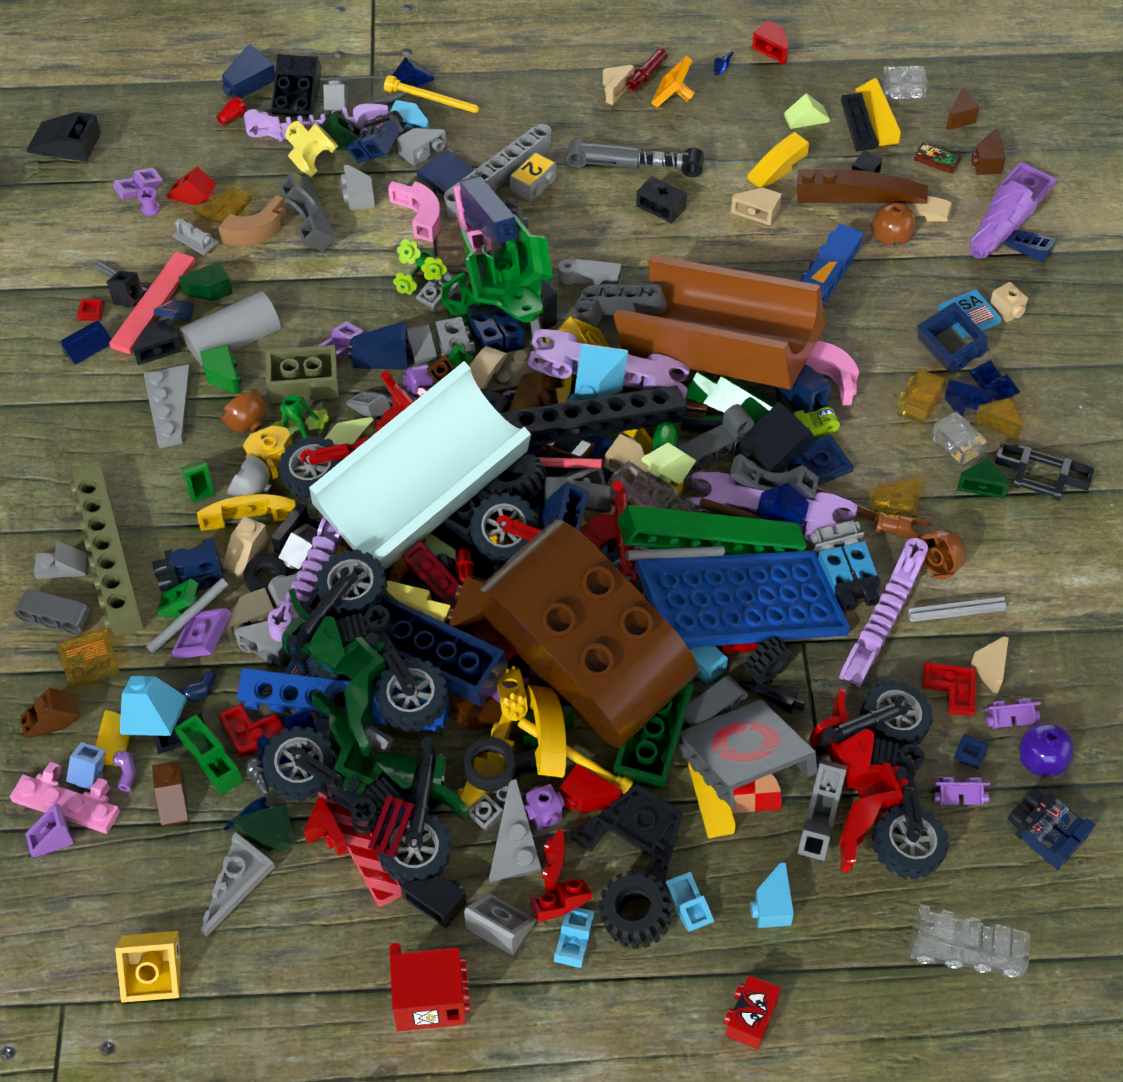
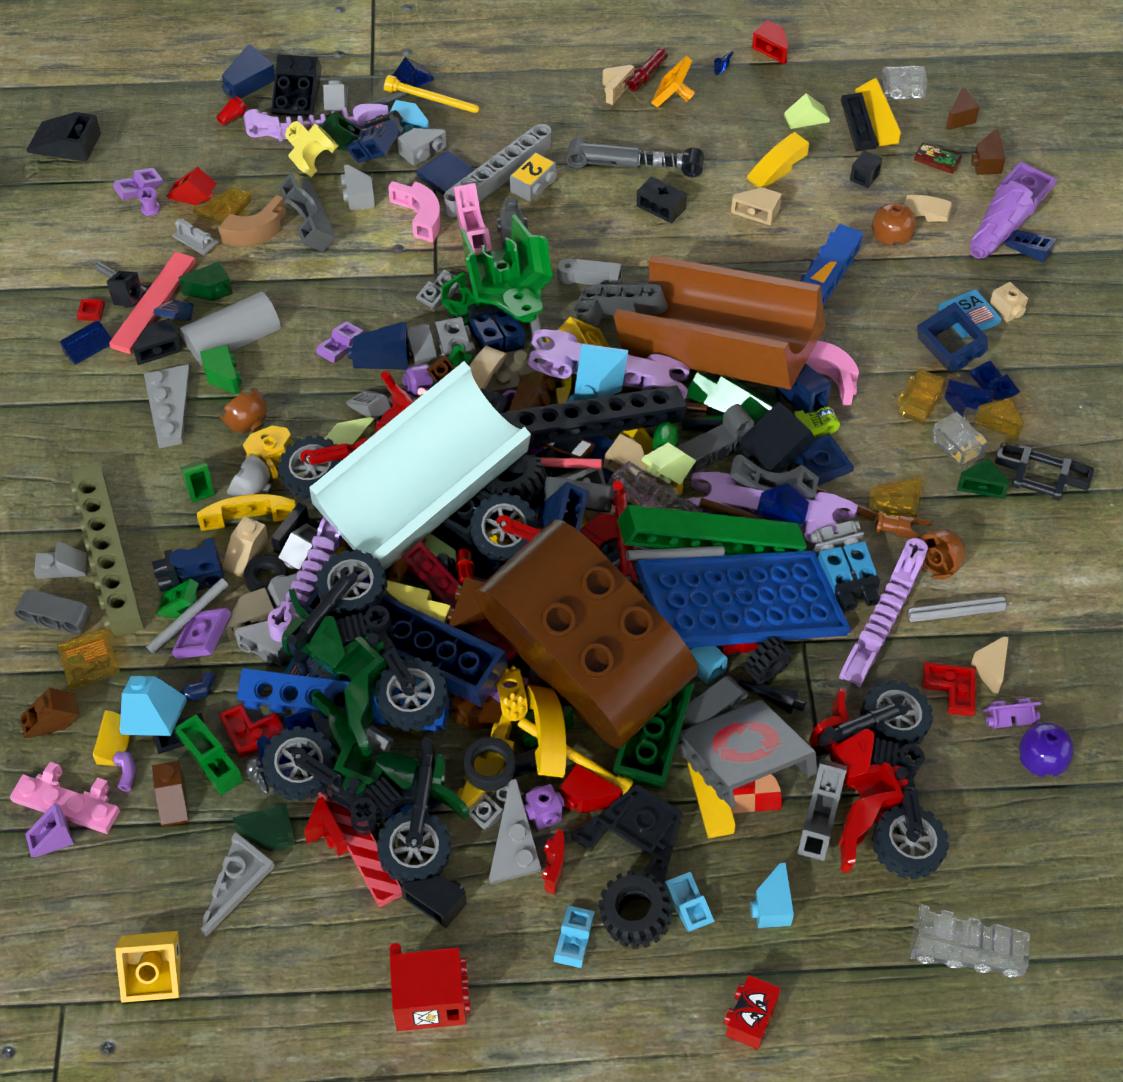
medium blue brick [66,742,106,790] -> none
clear blue bar [223,797,274,831] -> none
olive brick [266,345,339,403] -> none
green plant [273,395,329,439] -> none
dark red tile [368,795,414,858] -> none
lime plant [393,239,447,295] -> none
dark blue slope [459,175,518,244] -> none
light grey slope [464,893,536,956] -> none
red slope [530,879,592,922] -> none
black slope [542,280,557,329] -> none
reddish brown slope [797,169,928,204] -> none
medium lavender hinge [931,777,990,805] -> none
dark blue tile [953,734,989,769] -> none
hips [1007,789,1096,870] -> none

